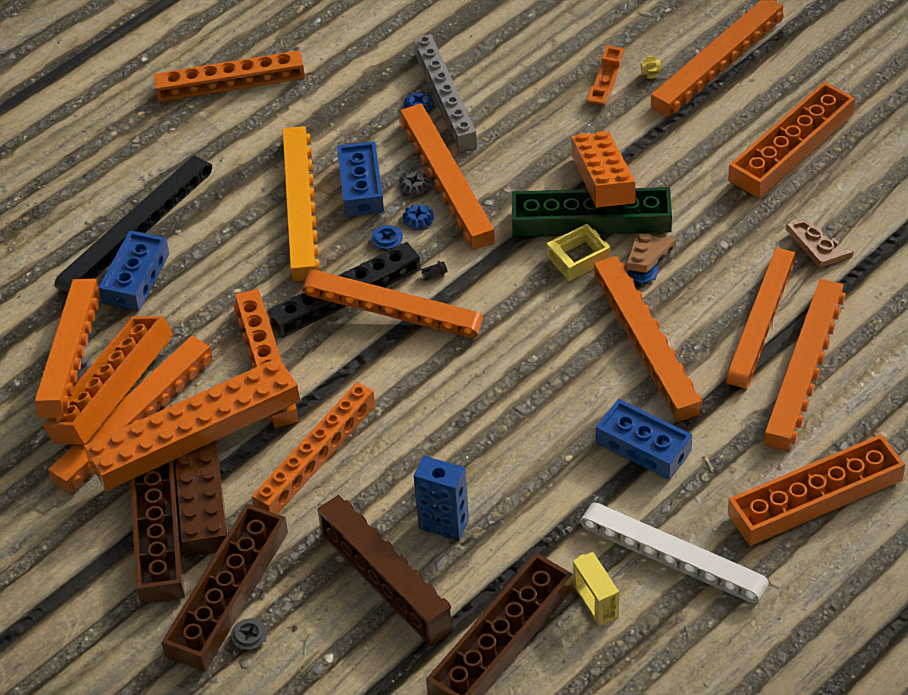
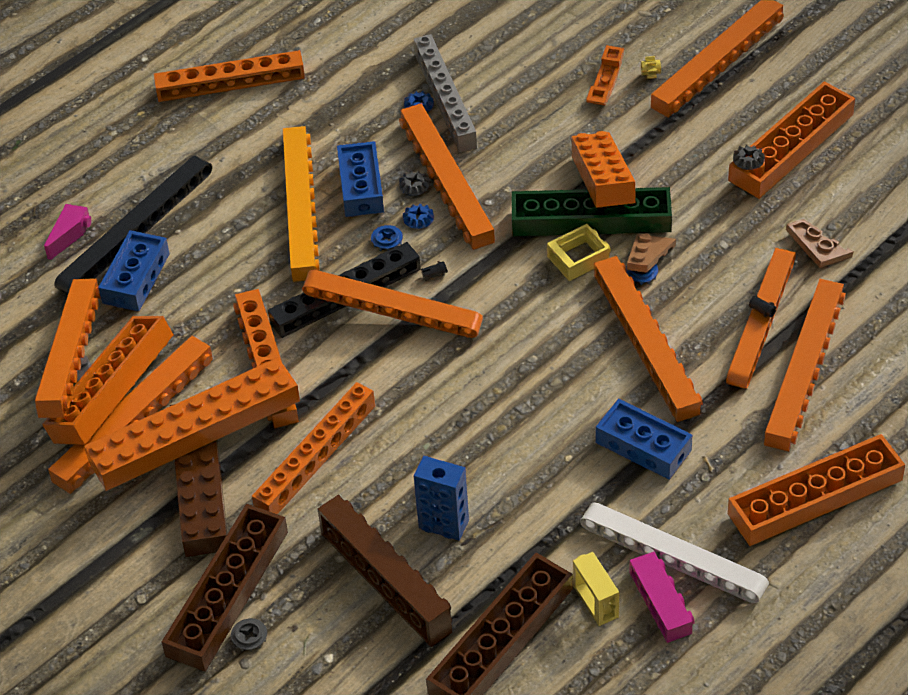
reddish brown brick [130,459,185,604] -> none
none -> dark pink slope [44,204,92,260]
none -> dark pink brick [629,552,695,643]
none -> dark grey gear [733,144,765,170]
none -> black pin [749,296,777,318]

